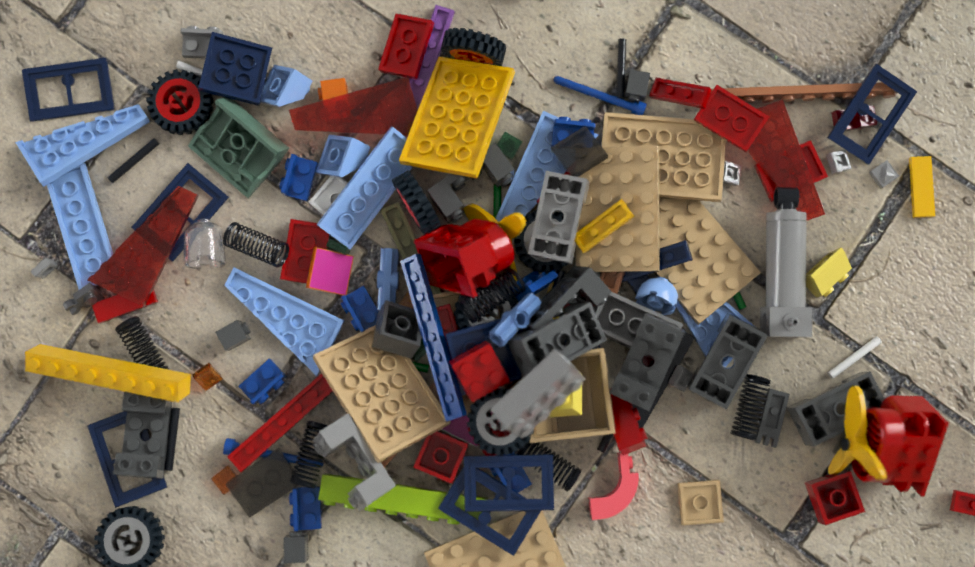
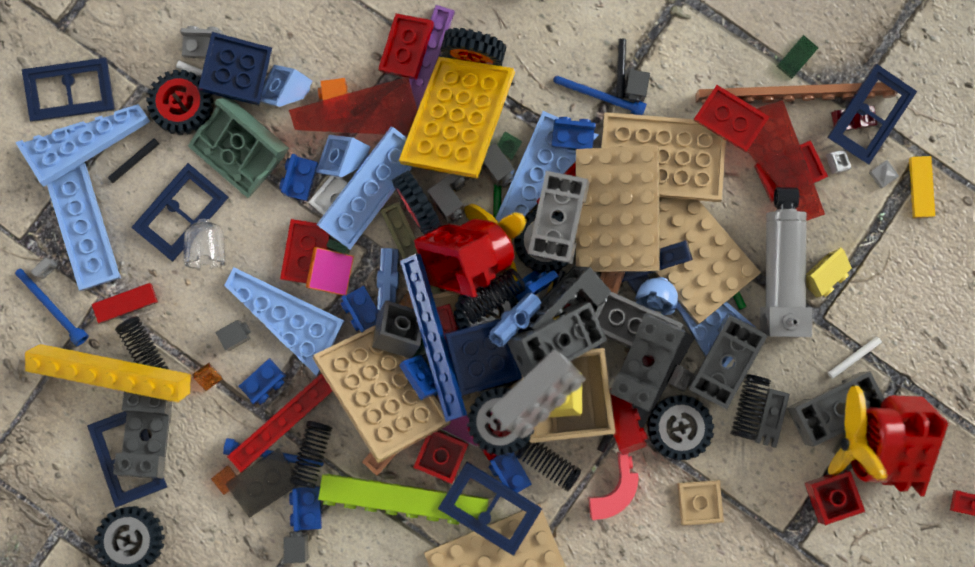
flat silver plate [63,283,104,315] -> none
clear red wing [87,186,199,307] -> none
black bar [164,408,180,471] -> none
black piece [223,222,289,268] -> none
light grey plate [313,414,396,511] -> none
red brick [448,341,510,402] -> none
dark blue door [464,454,554,512] -> none
clear smoke tile [551,126,608,177] -> none
yellow tile [575,199,635,254] -> none
red tile [649,78,712,109] -> none
light grey tile [723,161,741,186] -> none
none -> blue piece [15,269,89,347]
none -> blue bracket [399,355,438,400]
none -> wheel [647,395,714,460]
none -> clear green tile [776,35,819,79]

